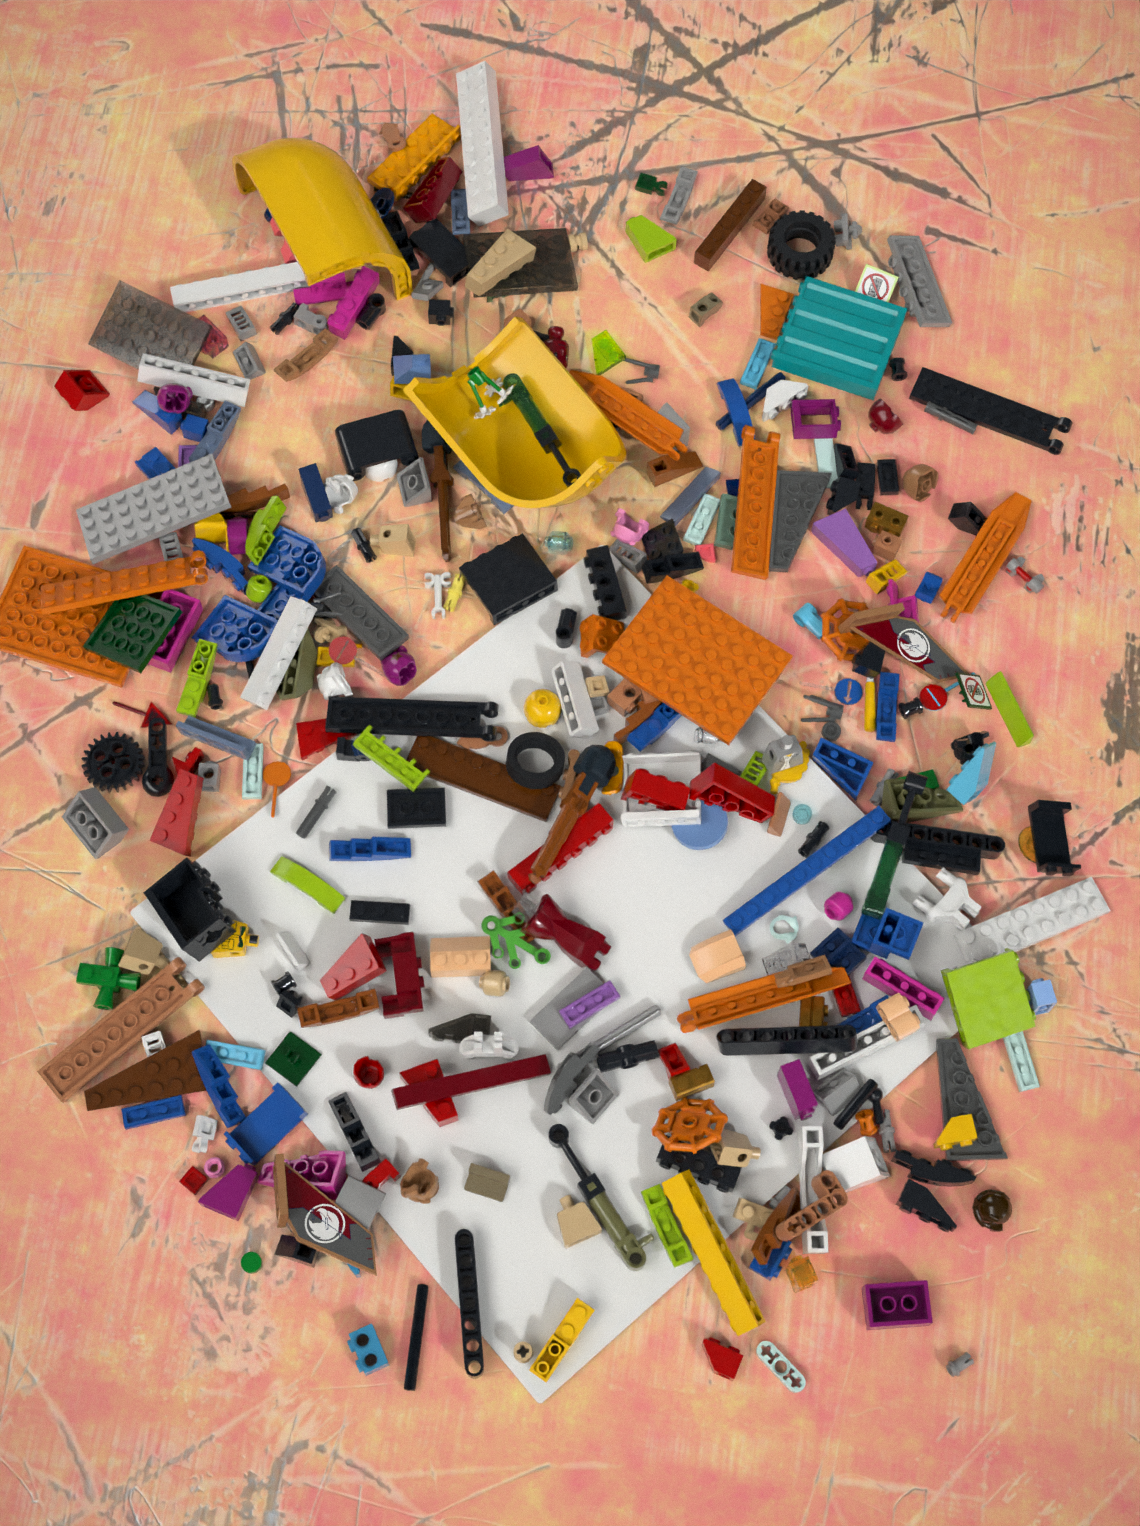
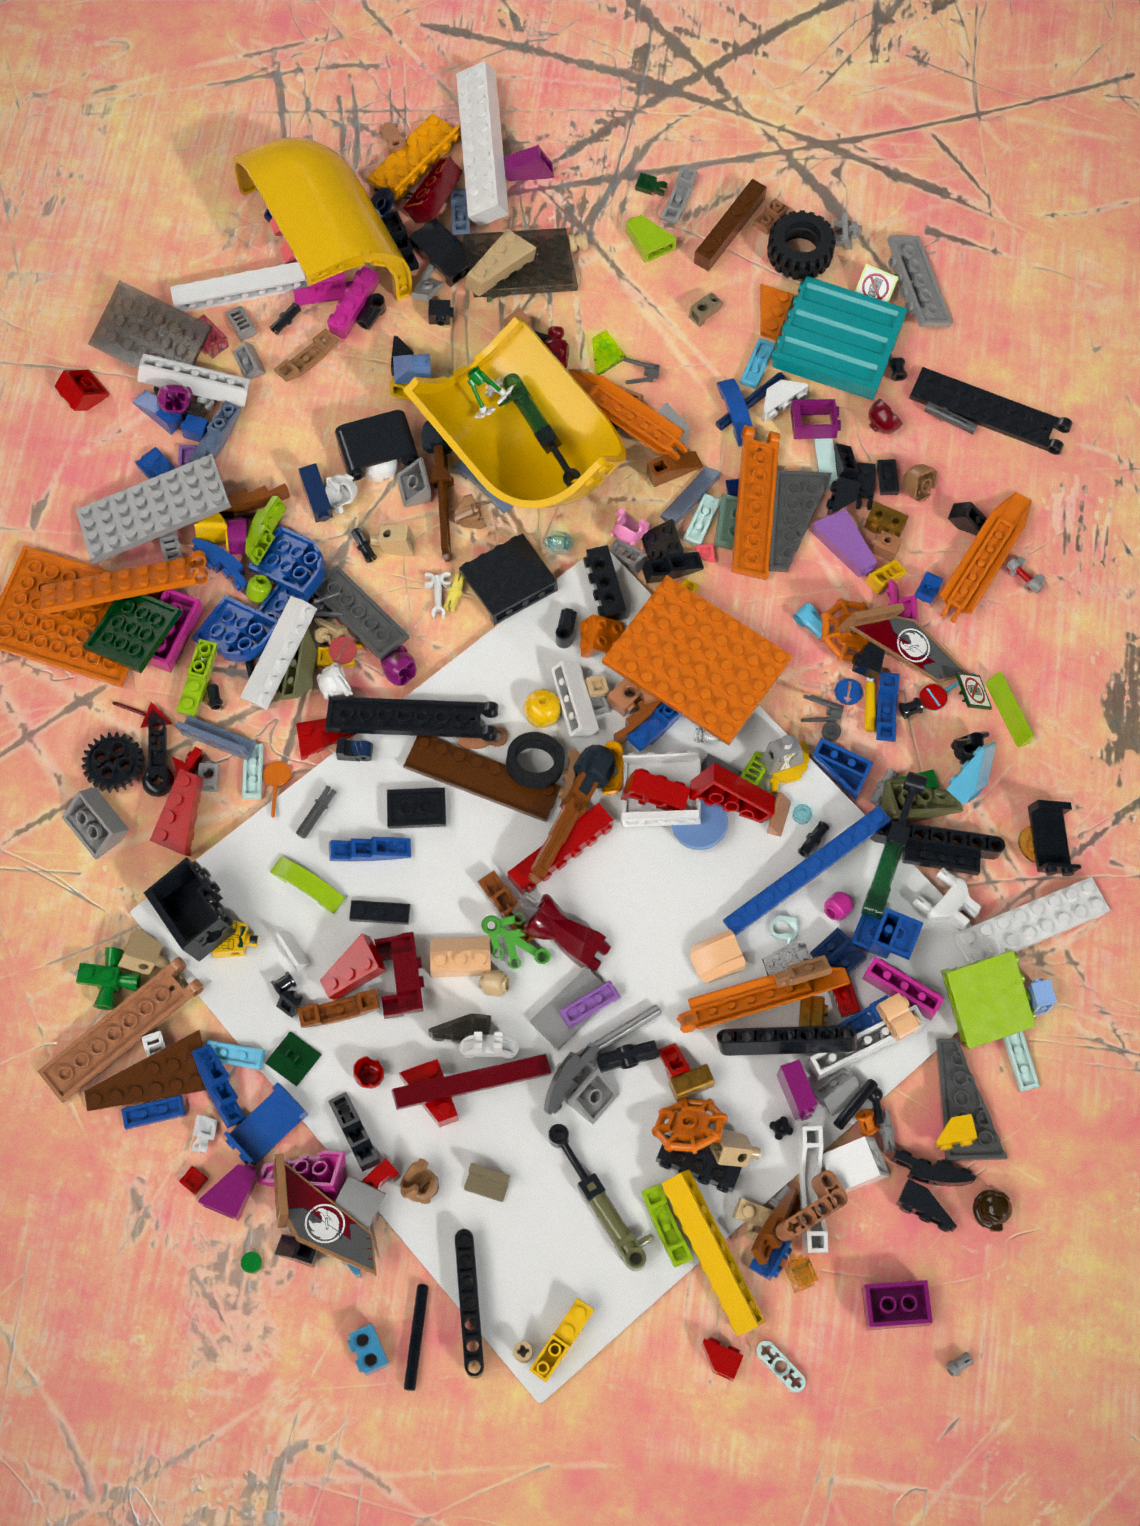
bright pink plate [204,1157,225,1178] -> none
light grey leg [293,303,328,335] -> none
lime hinge [353,725,430,792] -> none
tan torso [557,1195,602,1249] -> none

